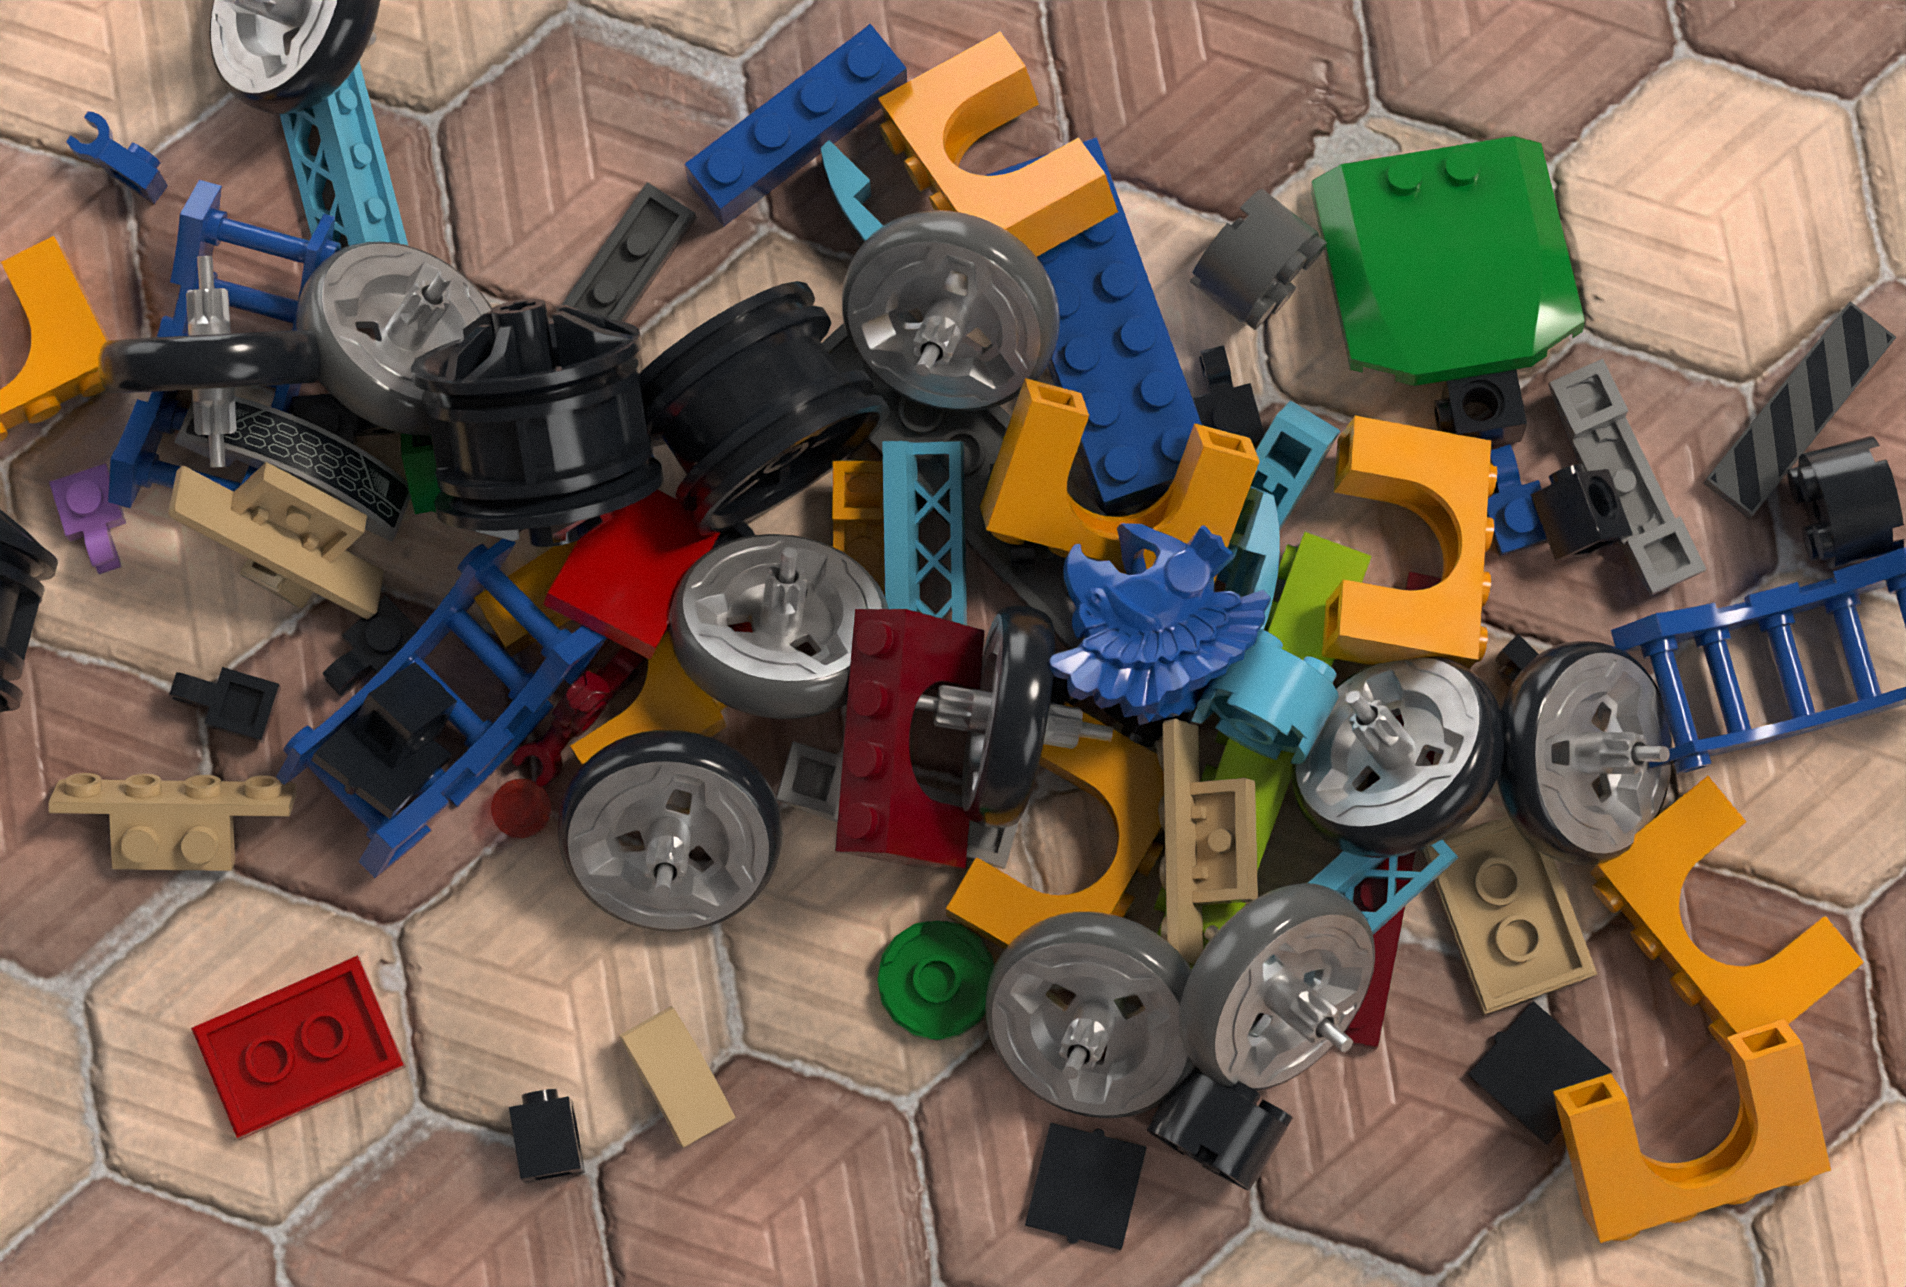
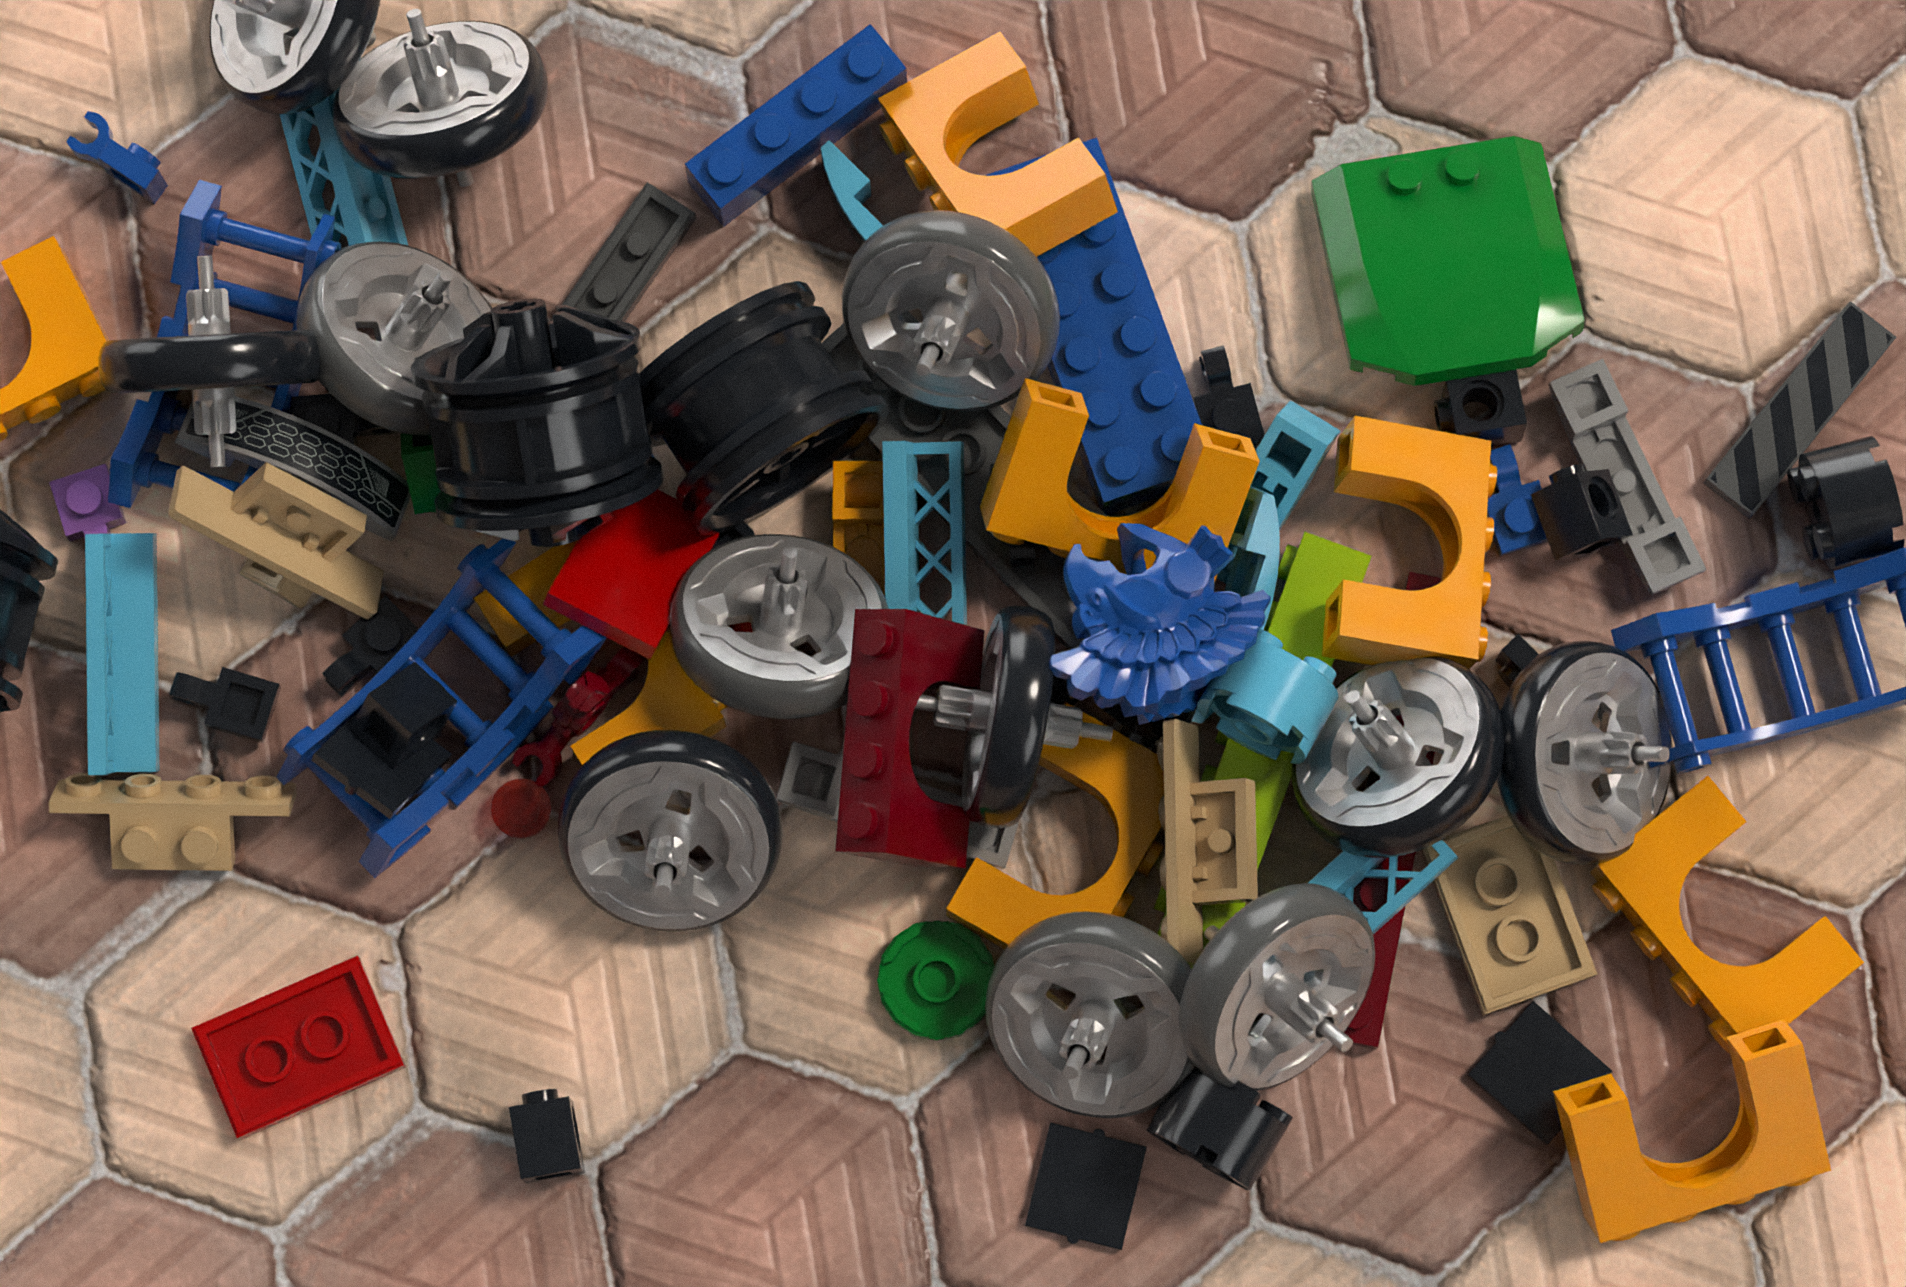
tan slope [619,1006,736,1148] -> none
dark grey brick [1190,189,1327,330] -> none
none -> medium azure fence [85,533,160,775]
none -> flat silver wheel [332,9,548,187]

